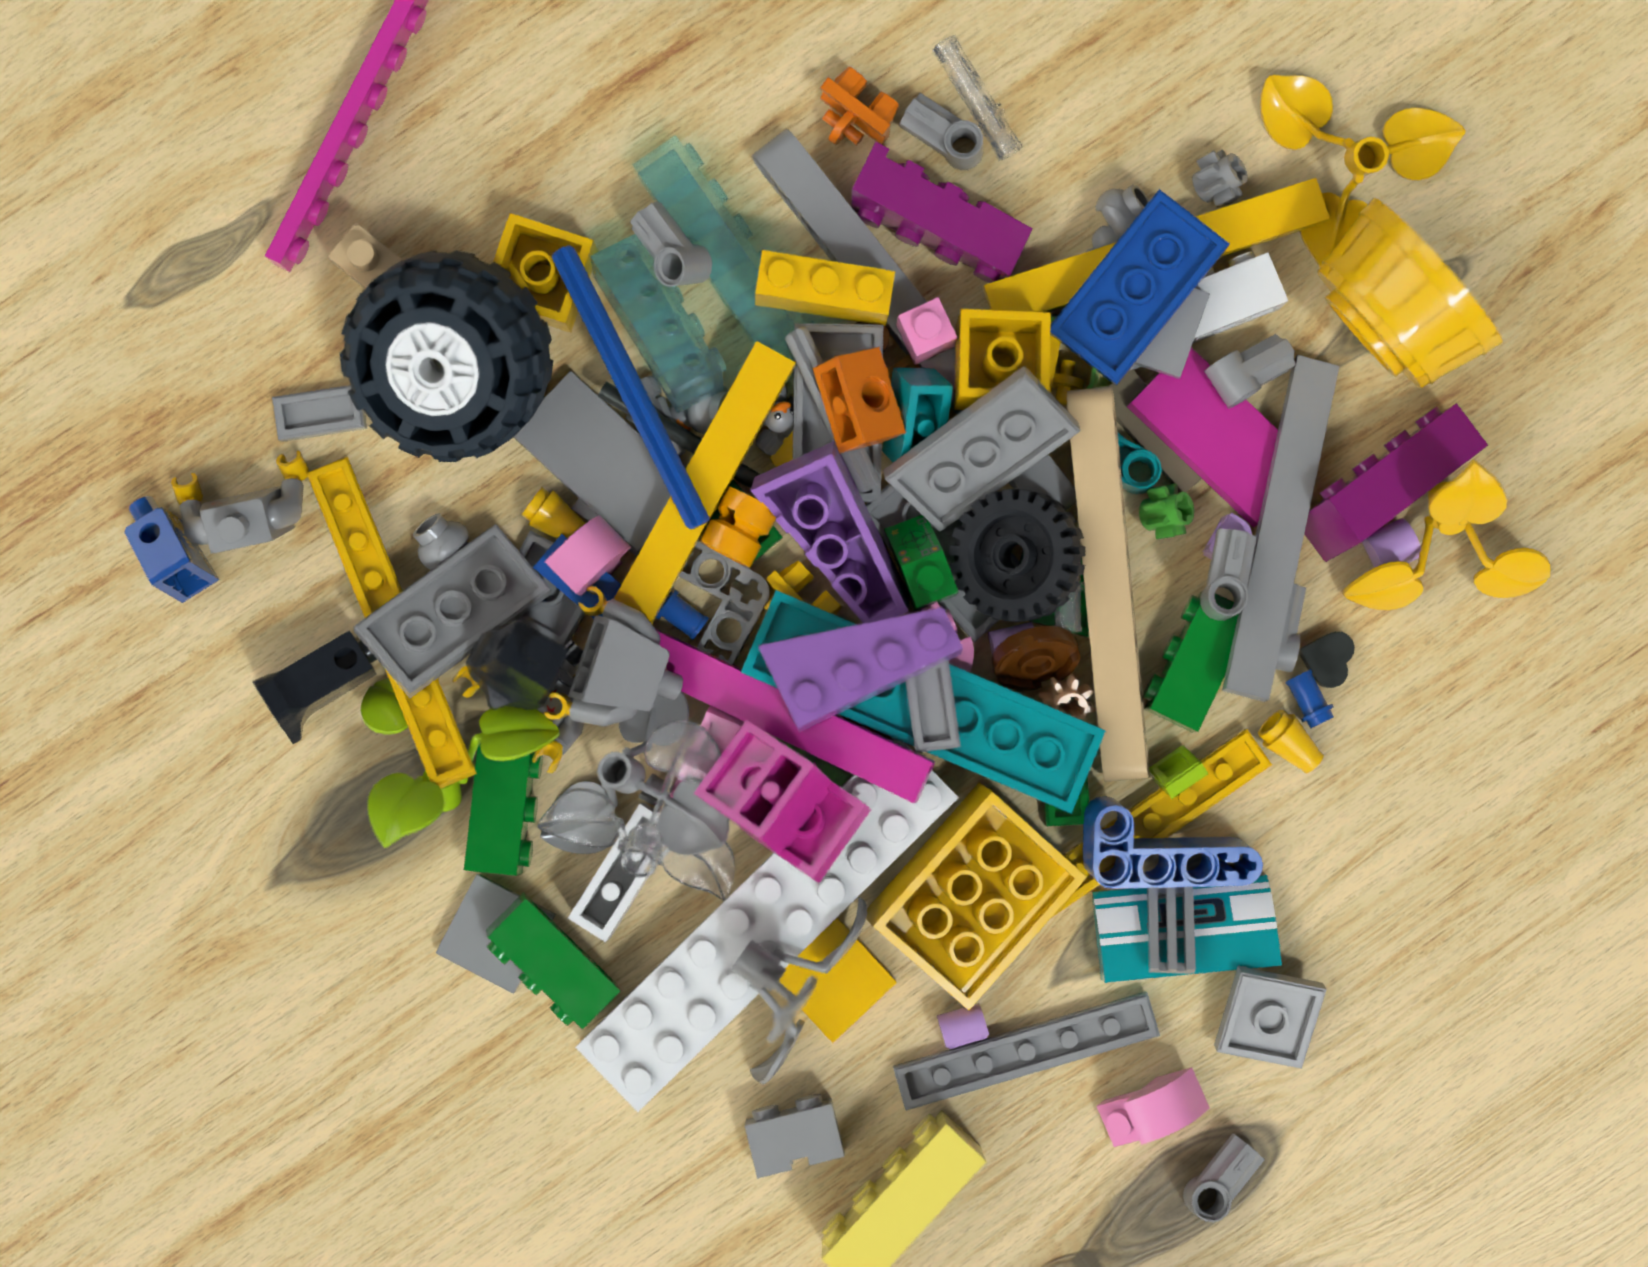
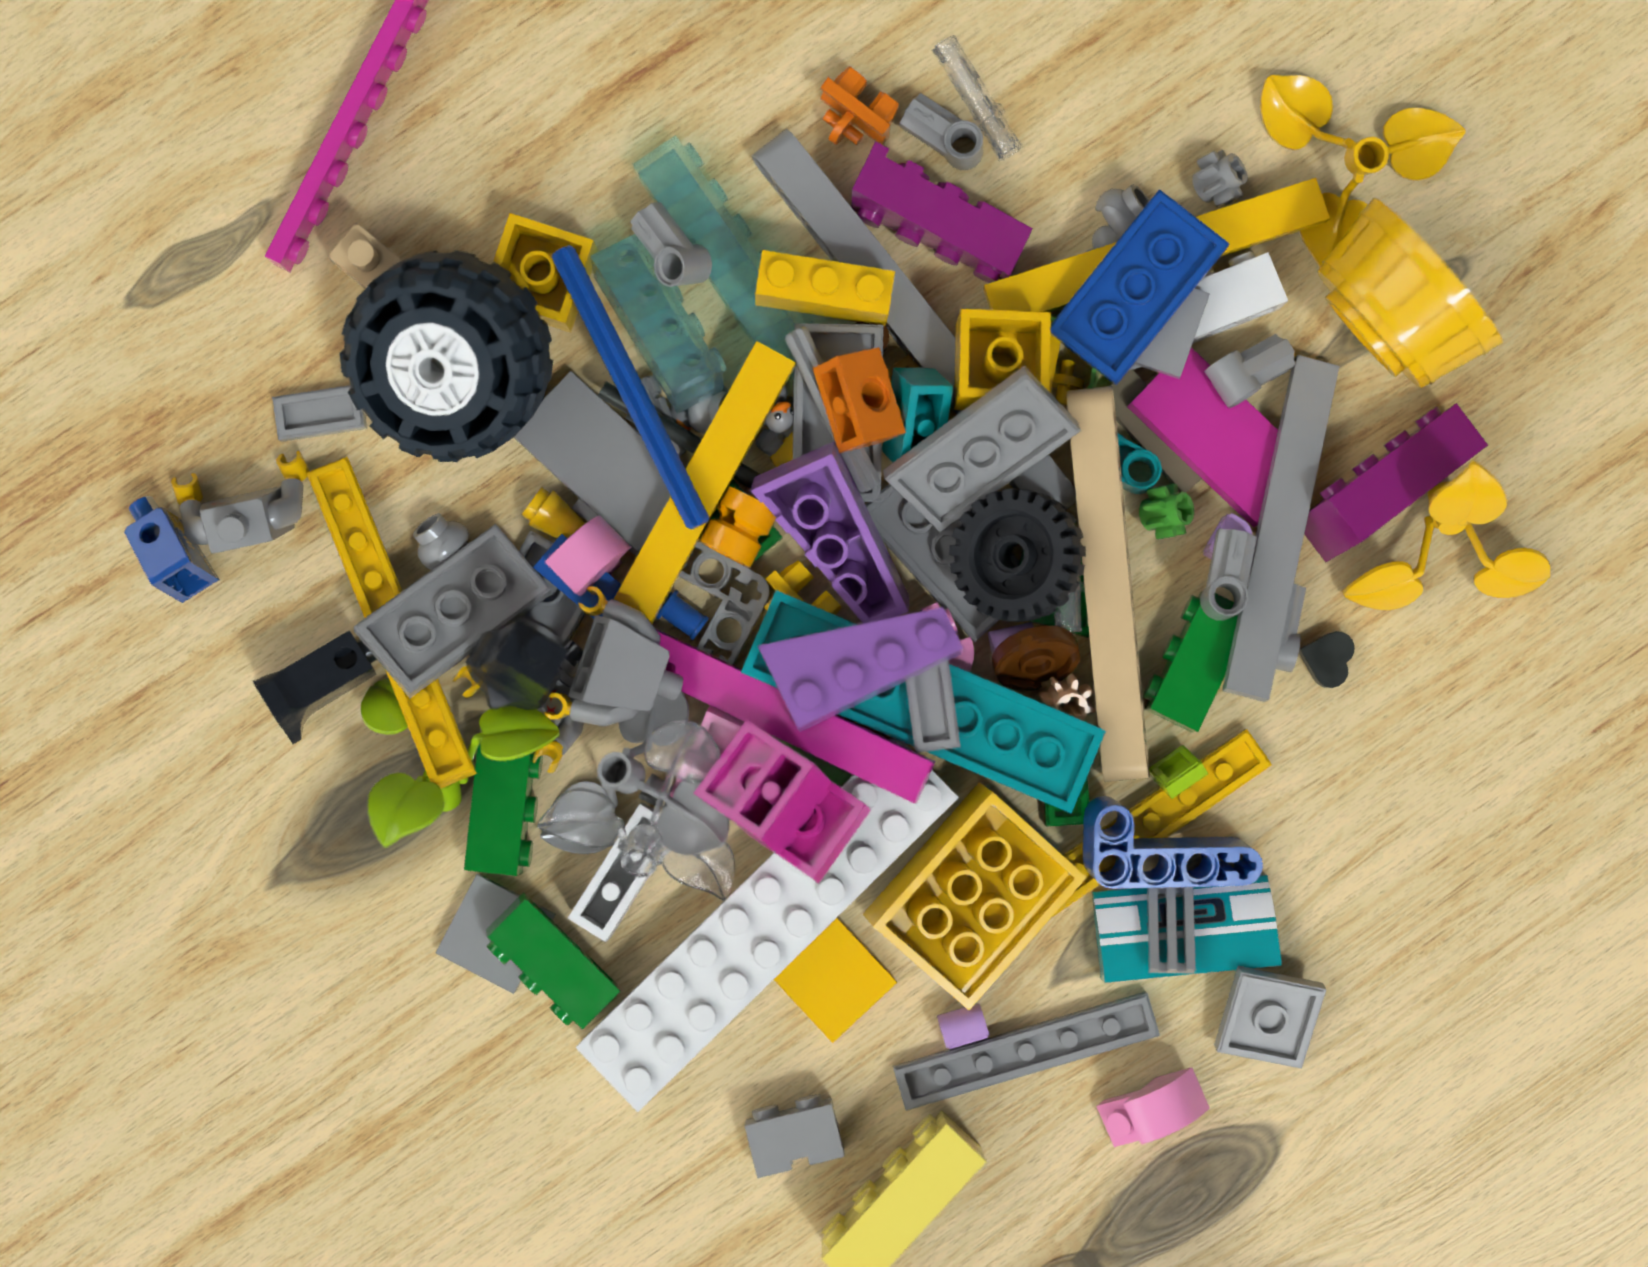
light grey plant [731,897,867,1084] -> none
green slope [884,515,959,611] -> none
bright pink brick [896,297,957,365] -> none
light grey piece [1183,1133,1265,1222] -> none
yellow cone [1258,710,1324,774] -> none
blue pin [1286,670,1334,729] -> none
lavender brick [1362,518,1421,568] -> none

